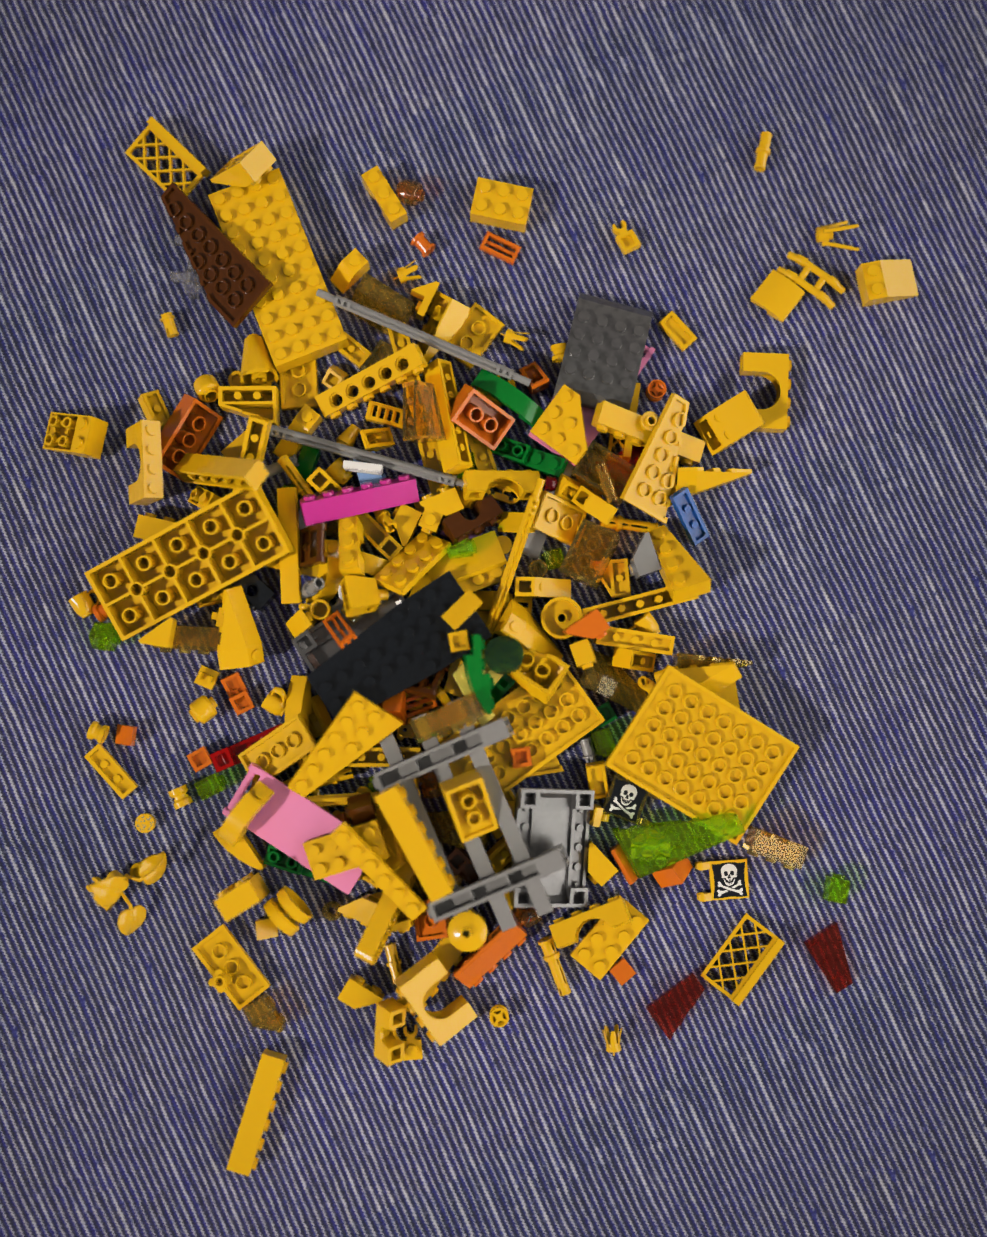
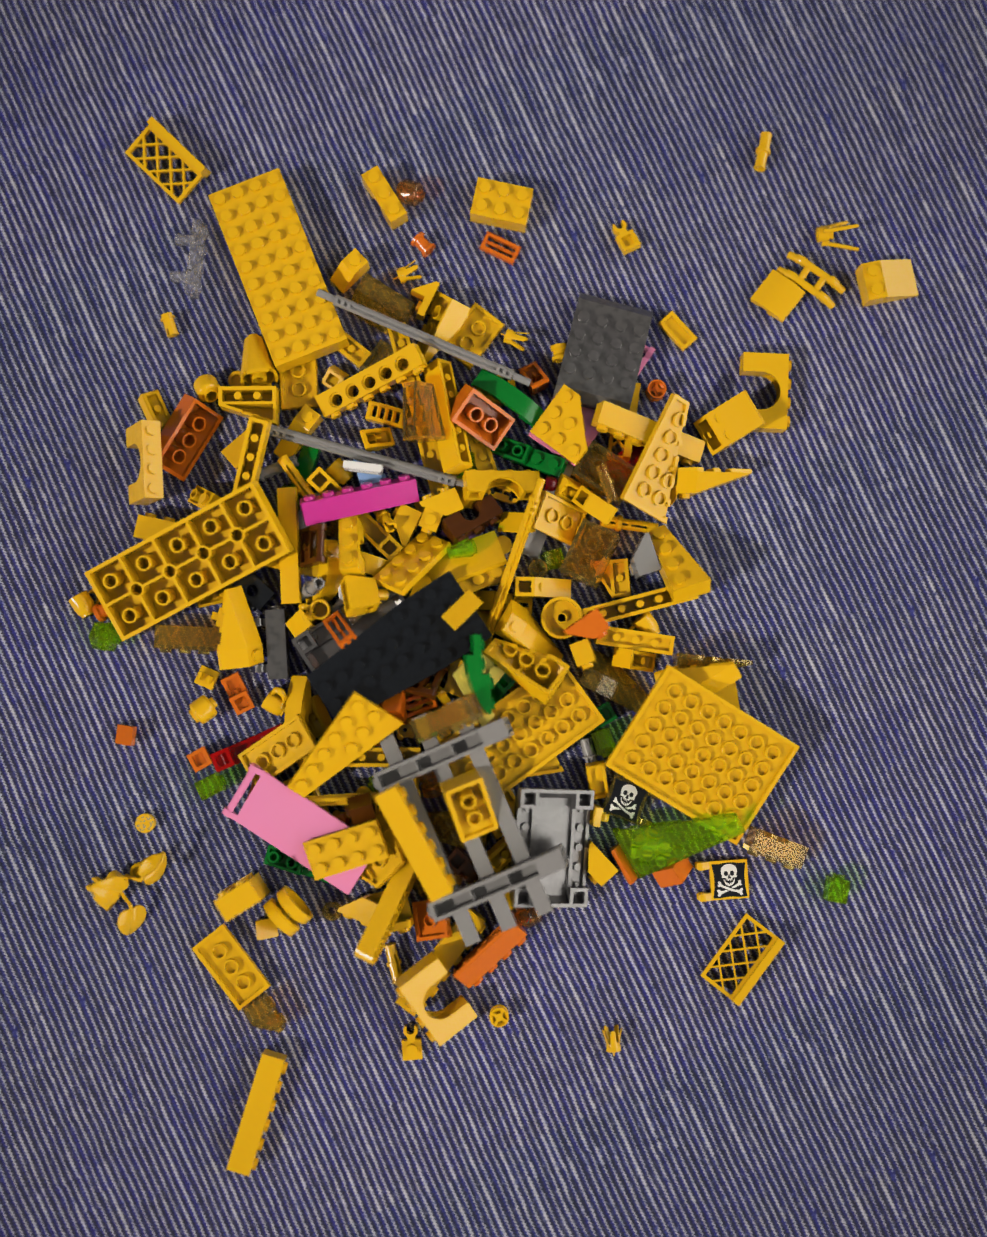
yellow slope [43,412,108,459] -> none
yellow plate [84,743,139,800] -> none
yellow wheel [86,721,110,744] -> none
yellow slope [138,617,177,648] -> none
reddish brown wing [161,182,273,329] -> none
yellow wheel [168,784,194,810] -> none
yellow brick [174,453,269,492] -> none
yellow plate [208,969,232,993] -> none
yellow slope [210,141,276,188] -> none
yellow slope [212,827,267,871] -> none
yellow arch [218,780,274,847] -> none
yellow pin [317,767,355,789] -> none
yellow plate [329,821,428,921] -> none
yellow cone [336,424,360,447] -> none
yellow slope [337,974,384,1009] -> none
yellow arch [374,997,406,1067] -> none
yellow tile [447,630,470,653] -> none
yellow dish [448,911,487,952] -> none
clear green tile [484,636,523,674] -> none
orange tile [510,746,532,768] -> none
yellow pin [537,935,571,996] -> none
yellow arch [549,896,632,949] -> none
yellow plate [570,894,649,980] -> none
orange tile [609,957,636,986] -> none
yellow arm [637,676,655,694] -> none
yellow plate [640,411,659,431] -> none
clear red wing [646,972,705,1040] -> none
blue plate [669,487,710,546] -> none
clear red wing [803,922,853,993] -> none
none -> flat silver brick [254,606,291,680]

